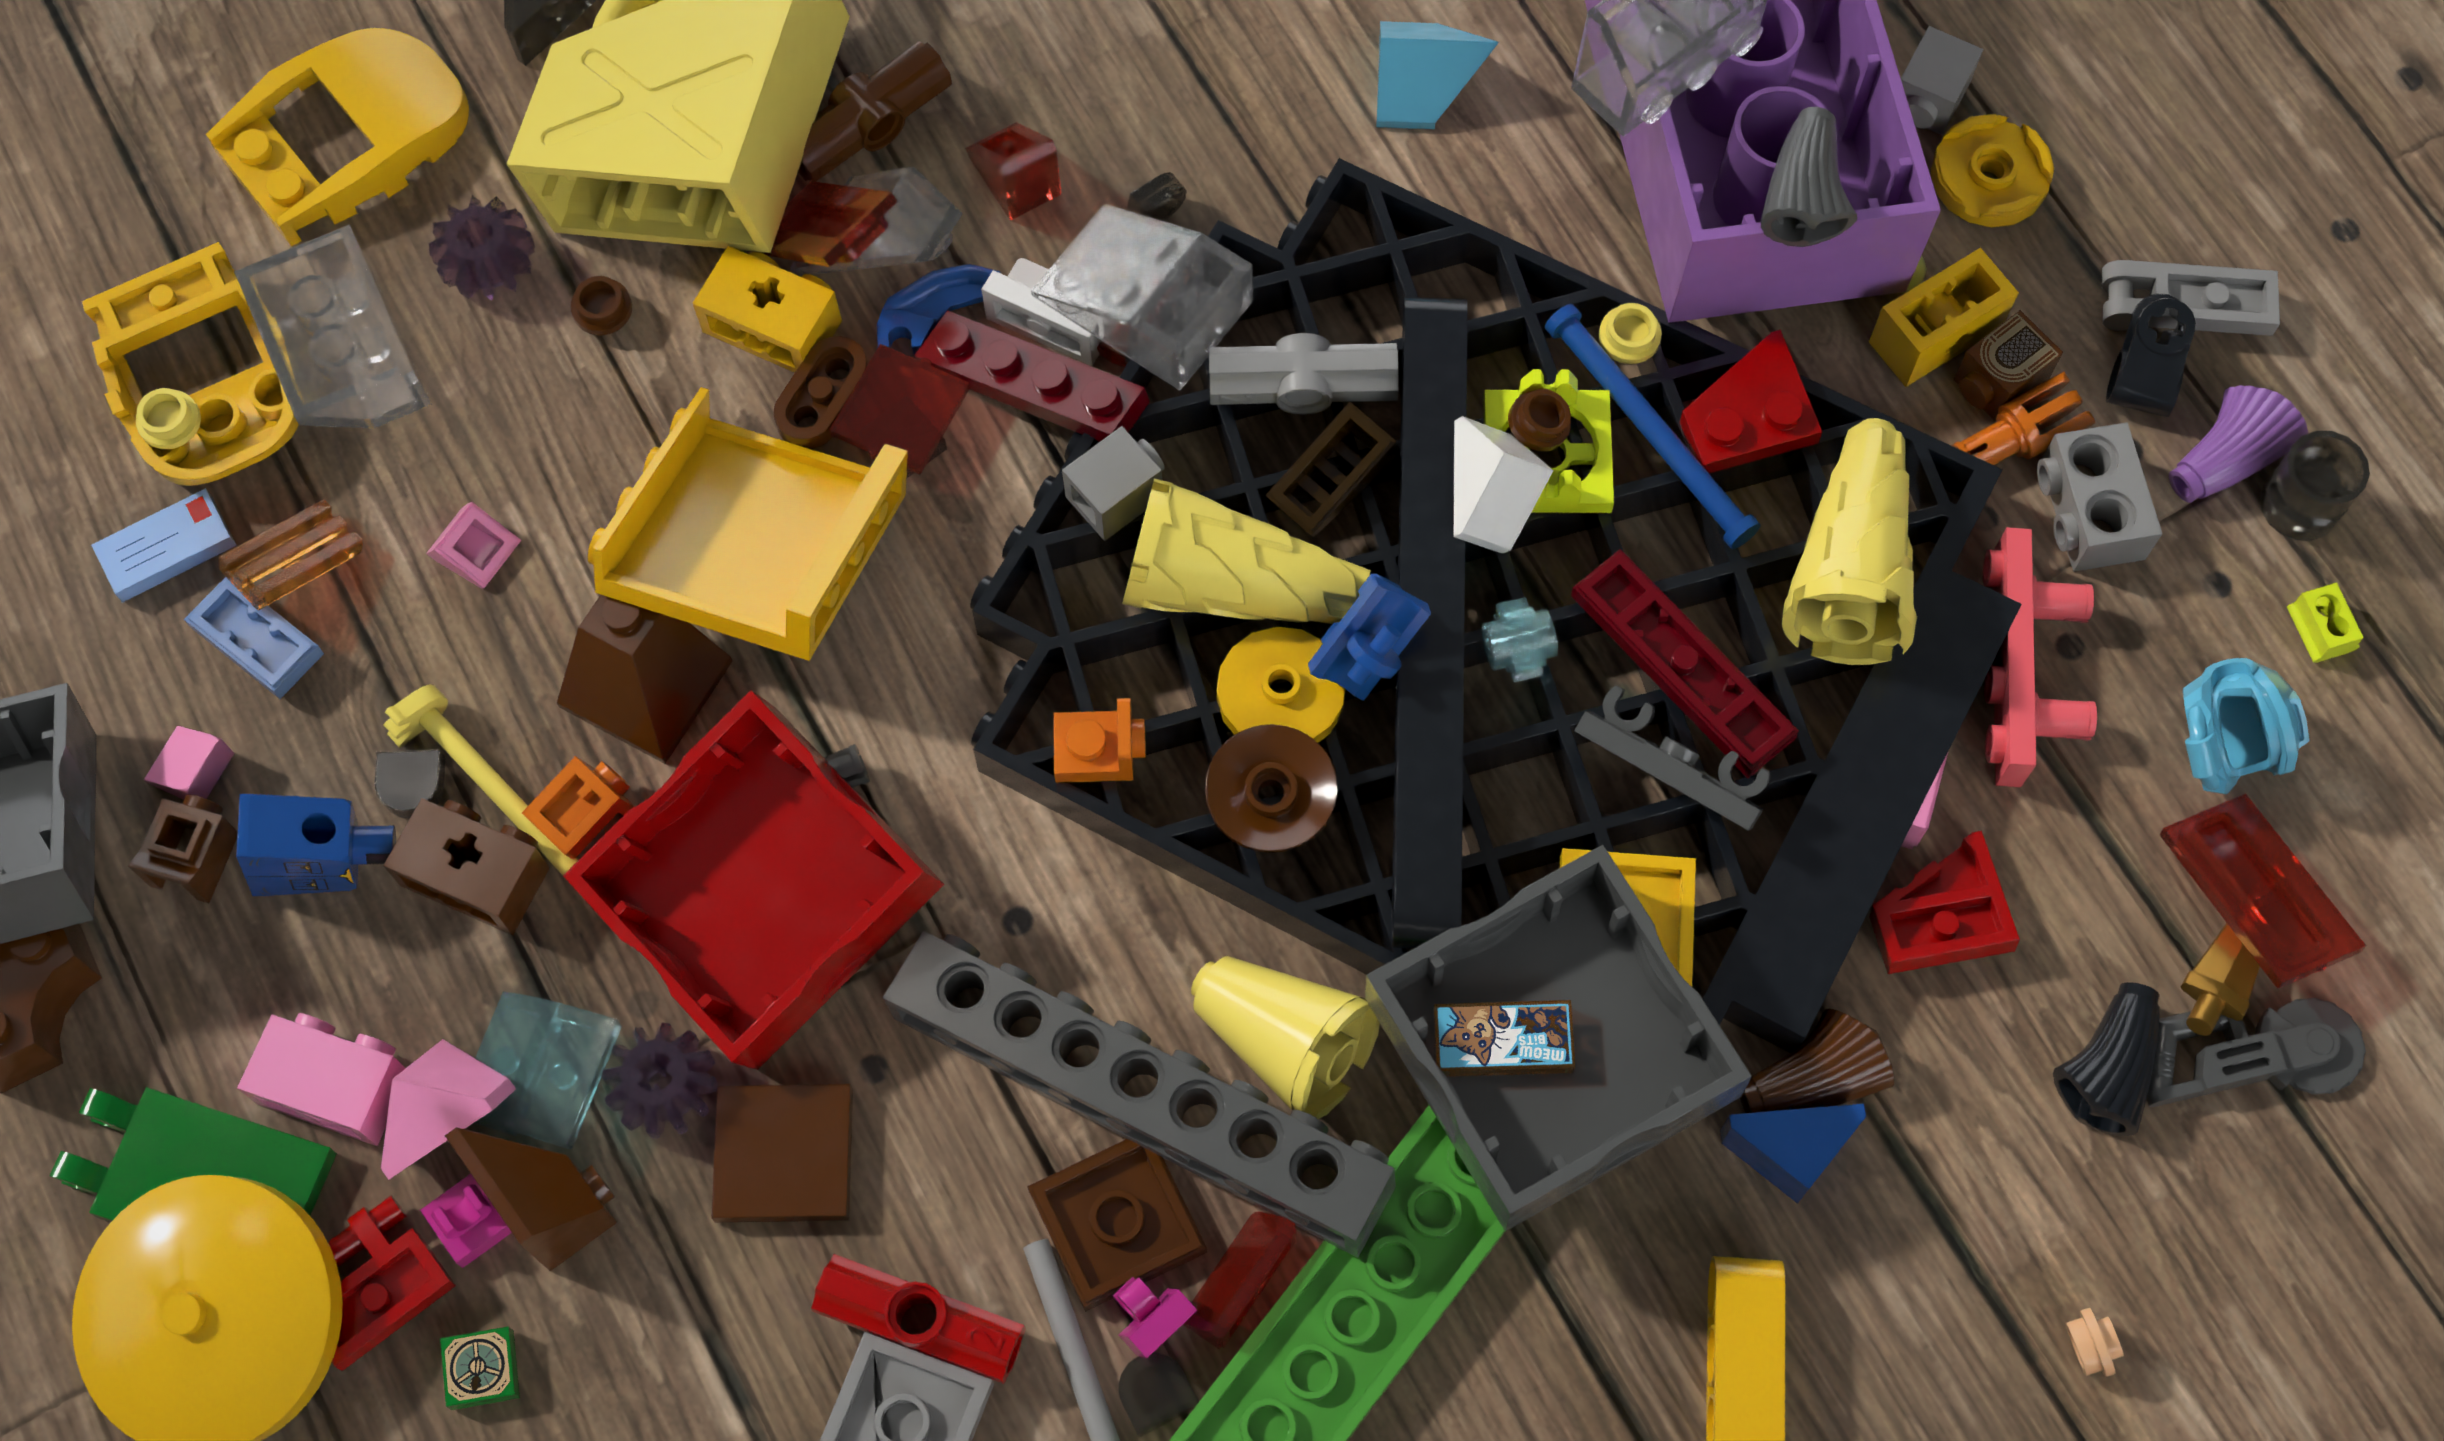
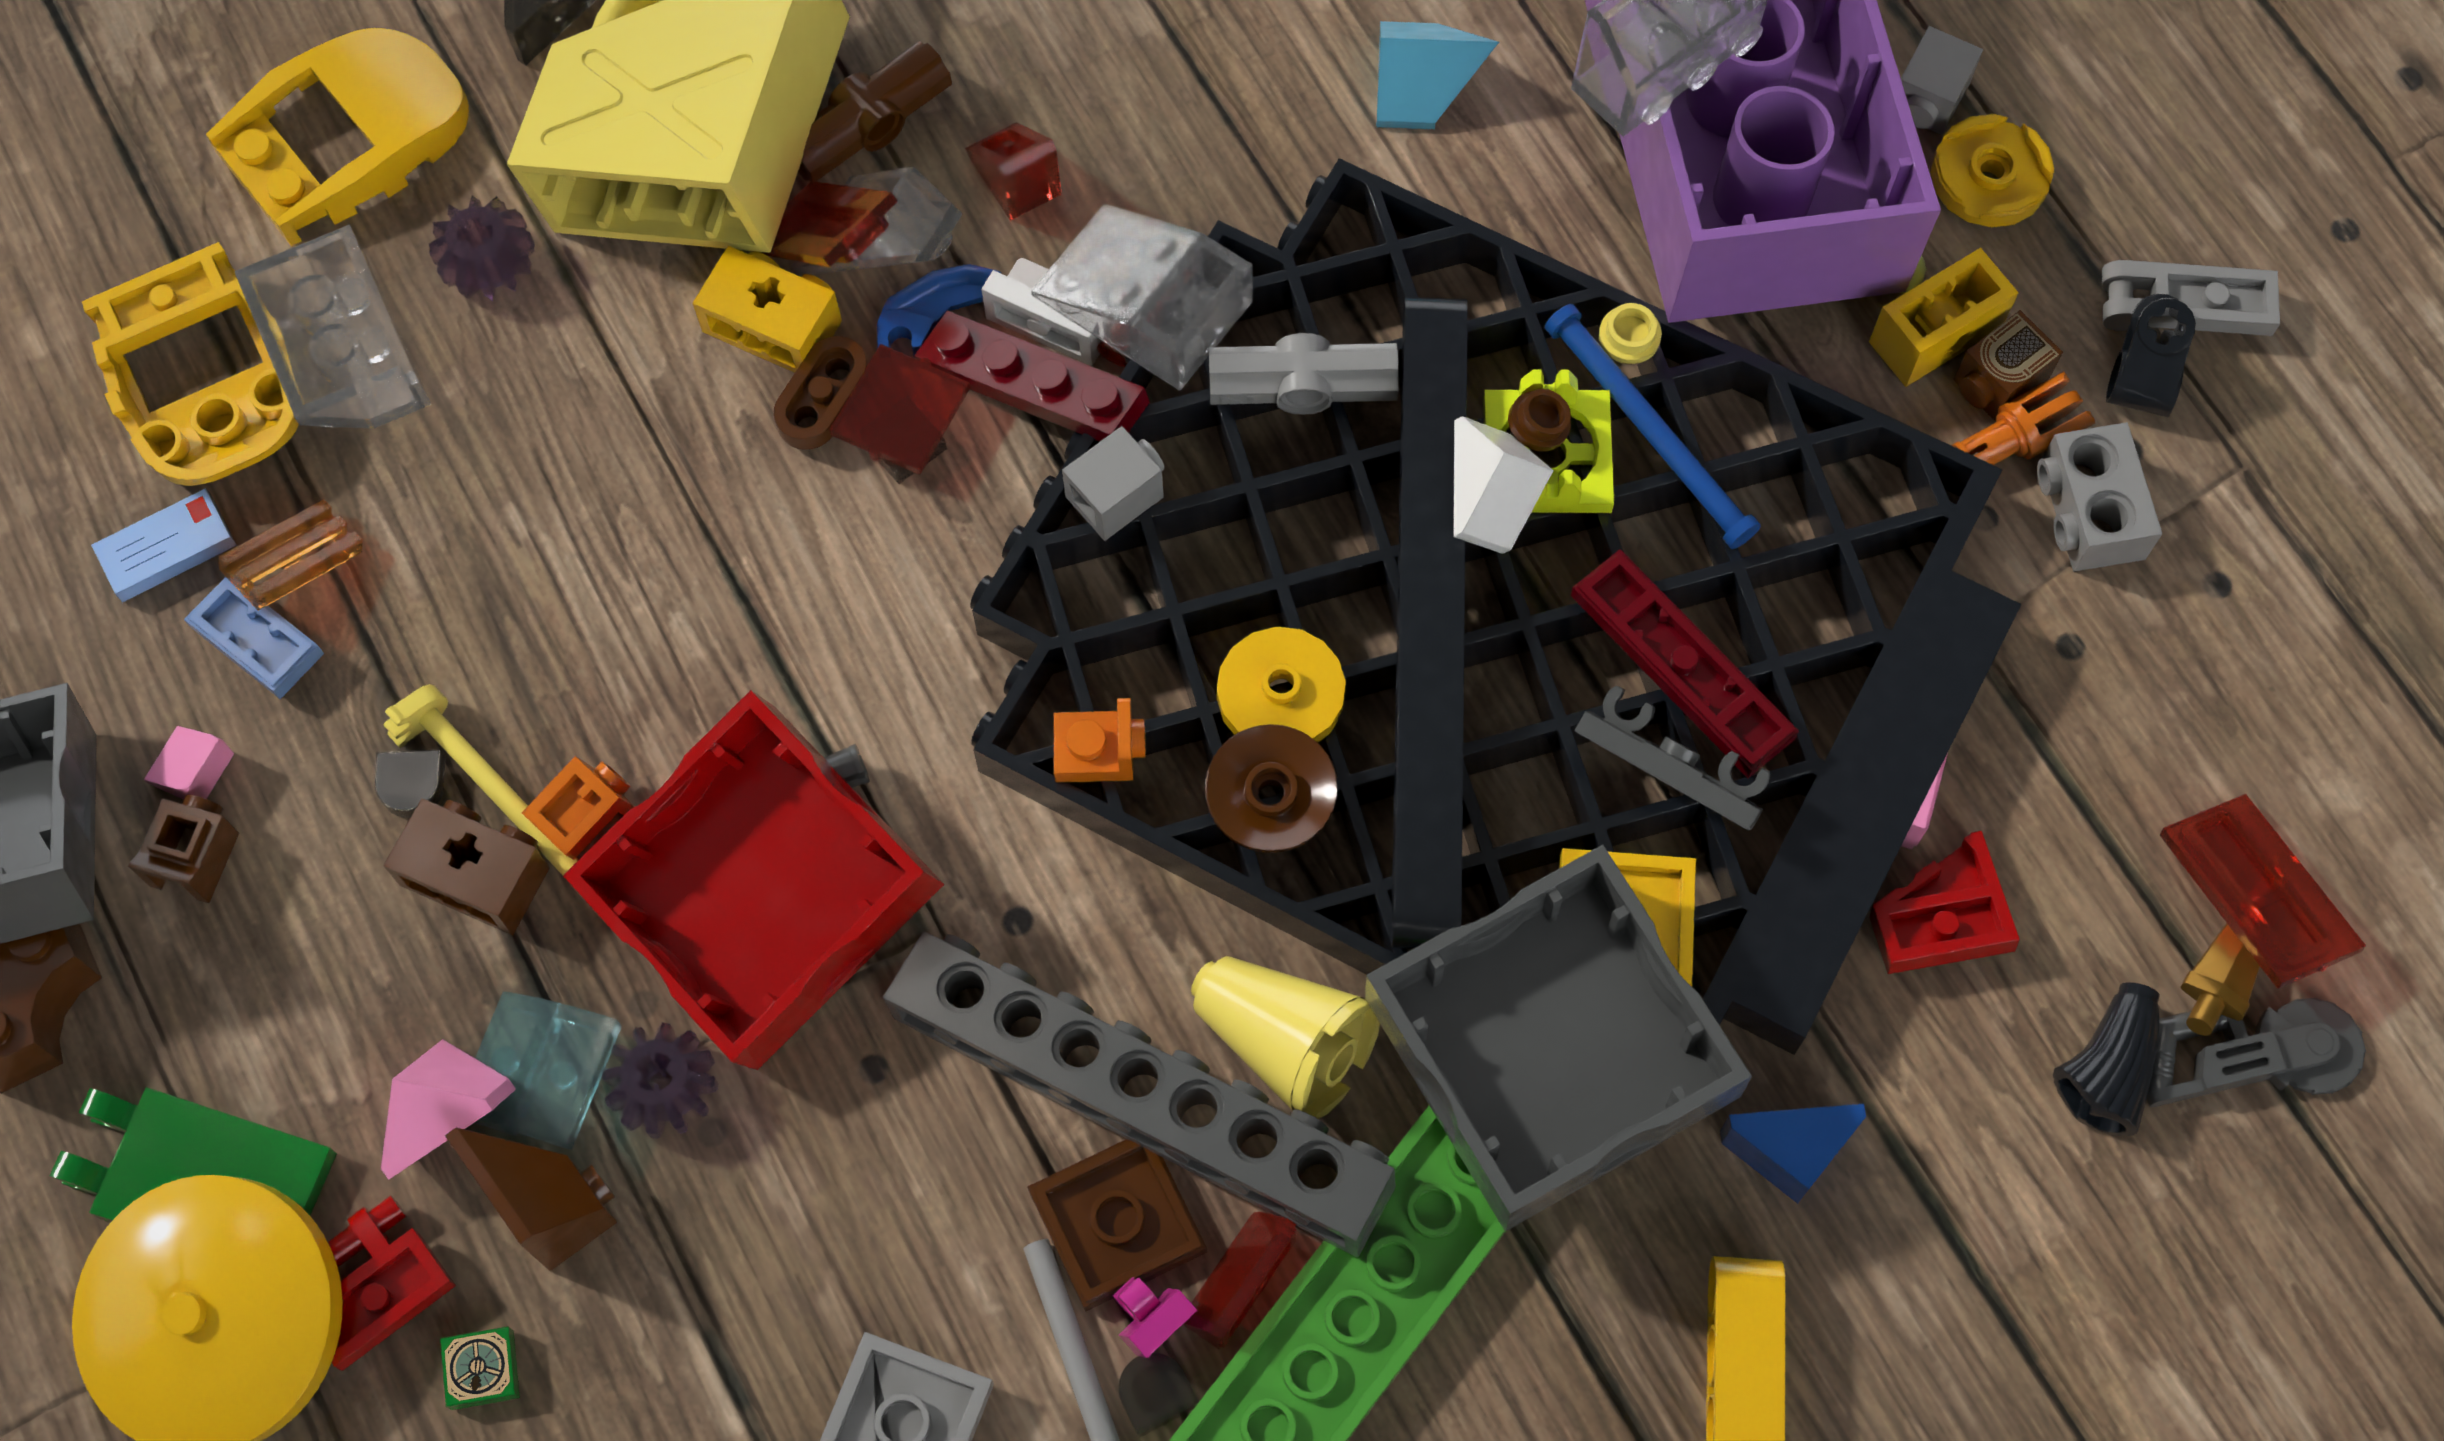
light yellow plate [136,388,201,449] -> none
blue torso [236,794,396,896] -> none
bright pink brick [237,1013,405,1146] -> none
dark pink tile [420,1174,512,1268] -> none
bright pink slope [426,502,521,589] -> none
reddish brown slope [557,595,733,764] -> none
reddish brown plate [571,276,632,335] -> none
yellow panel [588,387,908,661] -> none
reddish brown tile [711,1084,853,1223] -> none
red piece [811,1254,1026,1384] -> none
light yellow cone [1122,479,1371,624] -> none
clear smoke tile [1124,172,1187,237] -> none
dark brown slope [1266,402,1400,538] -> none
blue hips [1308,574,1431,701] -> none
tile [1433,1000,1576,1077] -> none
clear light blue gear [1482,597,1558,683] -> none
red wing [1679,329,1822,473] -> none
reddish brown piece [1740,1008,1894,1113] -> none
dark grey piece [1761,107,1858,247] -> none
light yellow cone [1782,418,1917,665] -> none
coral plate [1983,527,2097,787] -> none
light nougat plate [2065,1307,2124,1377] -> none
medium lavender piece [2169,385,2308,503] -> none
medium azure helmet [2182,658,2310,795] -> none
clear smoke wheel [2260,431,2370,541] -> none
neon yellow piece [2287,582,2364,663] -> none

